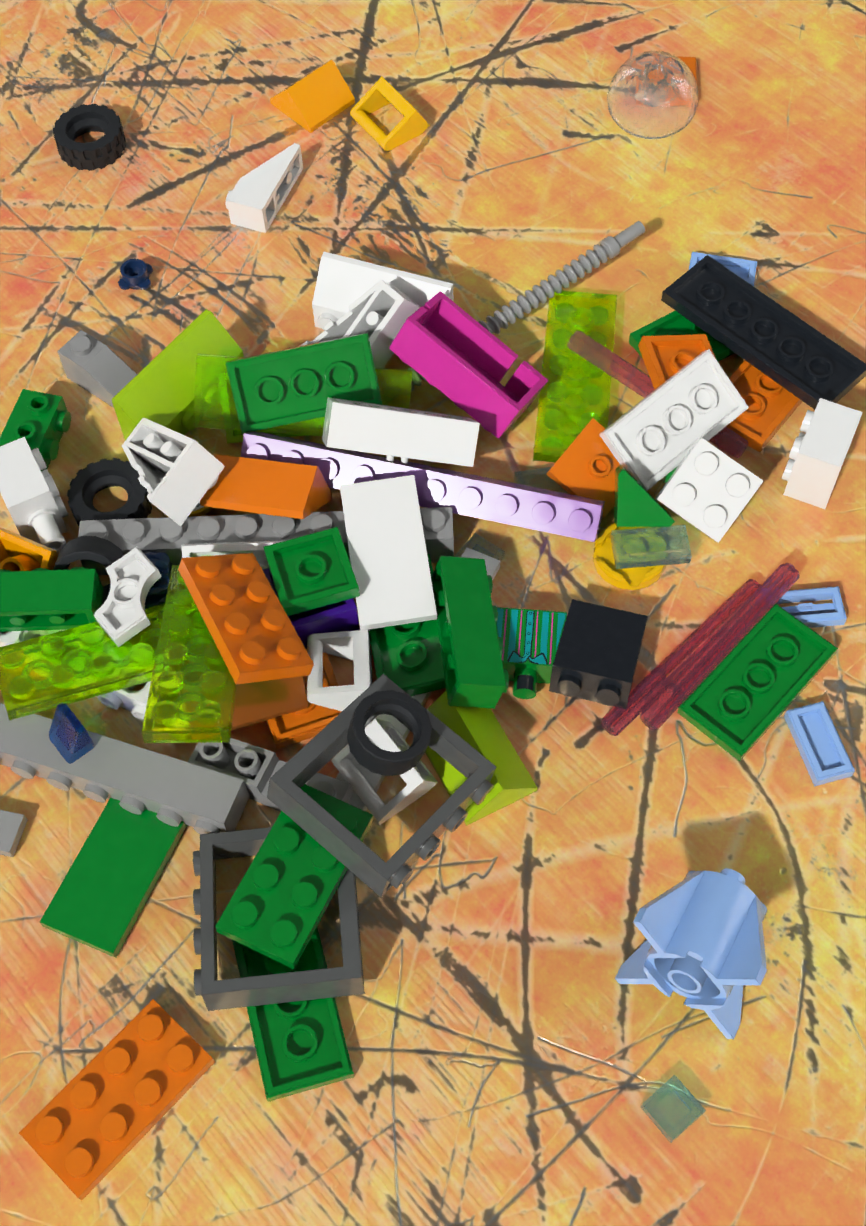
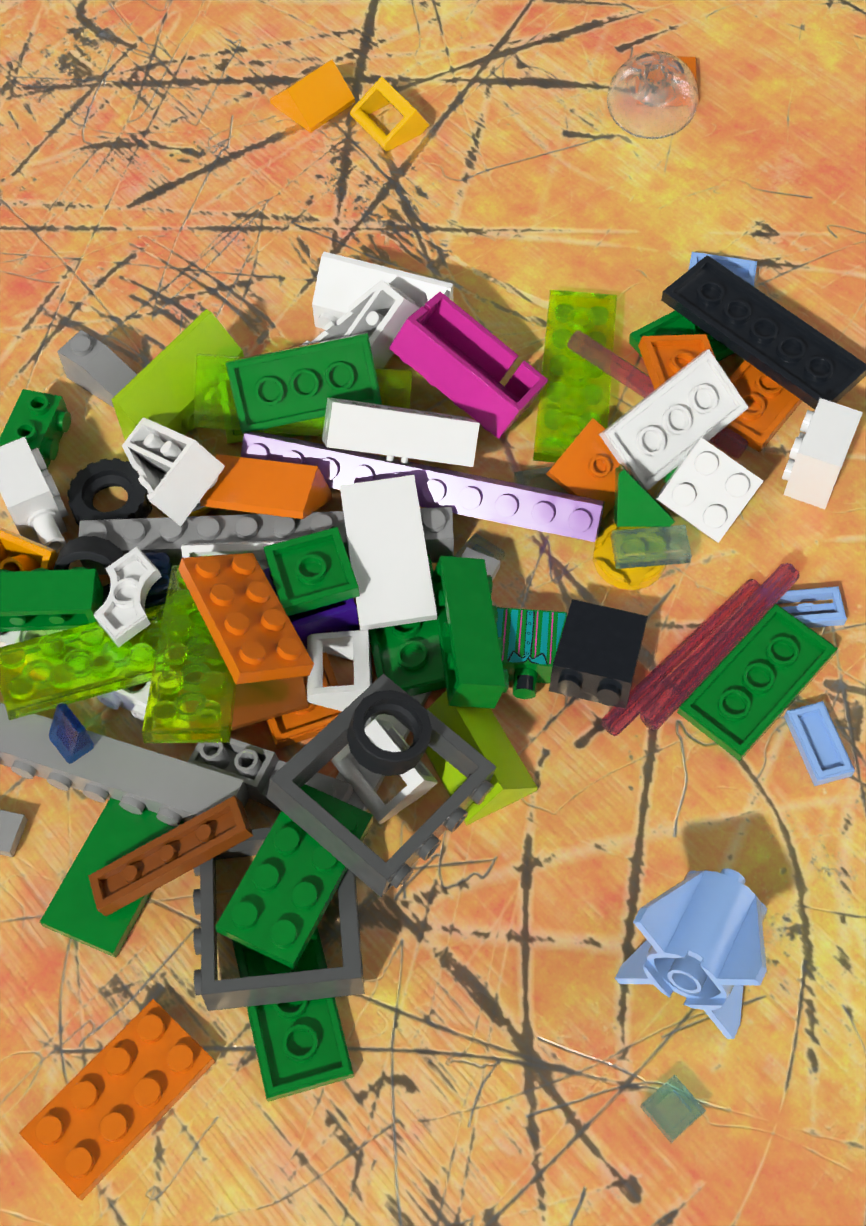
black tyre [53,104,126,171] -> none
dark blue plate [118,259,153,290] -> none
white slope [225,143,303,233] -> none
light grey hose [380,221,645,405] -> none
none -> dark orange plate [88,795,253,916]

